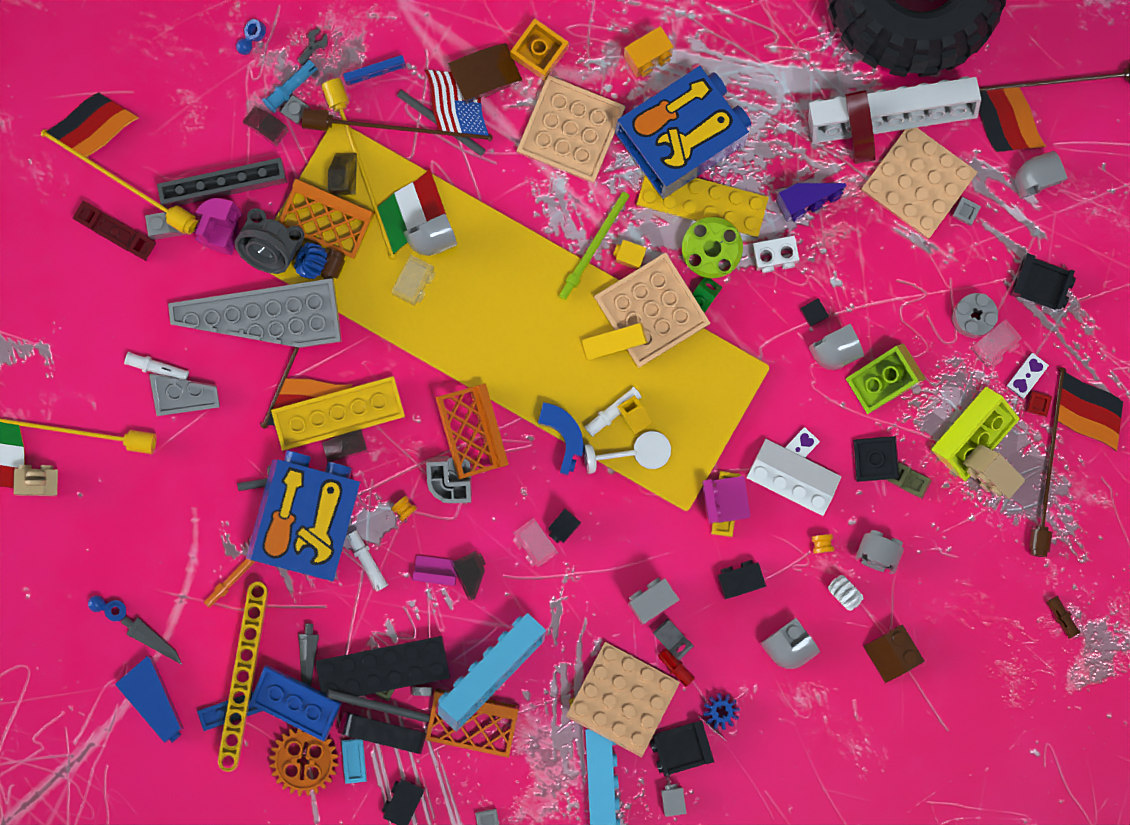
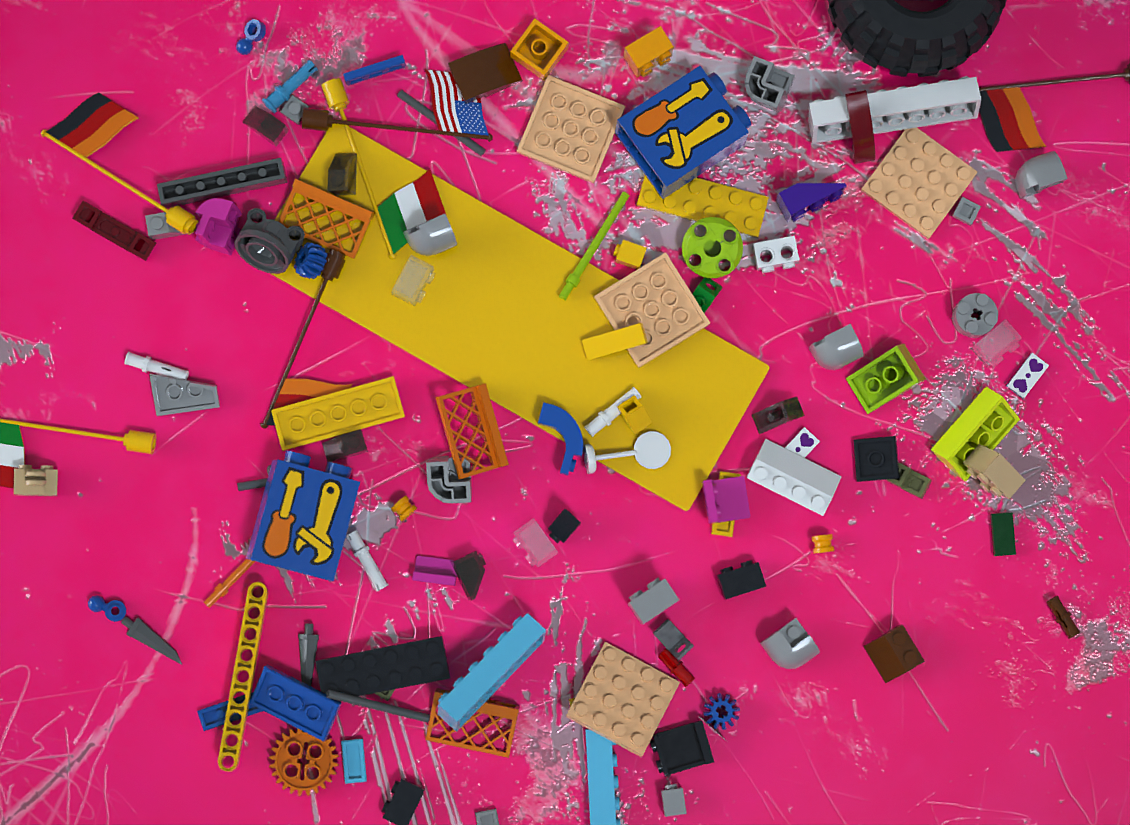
blue slope [115,656,184,743] -> none
light grey wing [168,278,342,348] -> none
dark grey bar [297,29,328,65] -> none
black beam [338,711,427,754] -> none
light grey tile [411,687,433,696] -> none
black tile [800,298,829,327] -> none
white gear [828,575,863,611] -> none
light grey brick [855,530,904,574] -> none
black panel [1010,253,1076,312] -> none
red tile [1025,391,1052,417] -> none
flag [1029,367,1123,557] -> none
none -> light grey brick [744,56,795,112]
none -> clear smoke slope [752,396,805,434]
none -> dark green tile [990,512,1016,556]

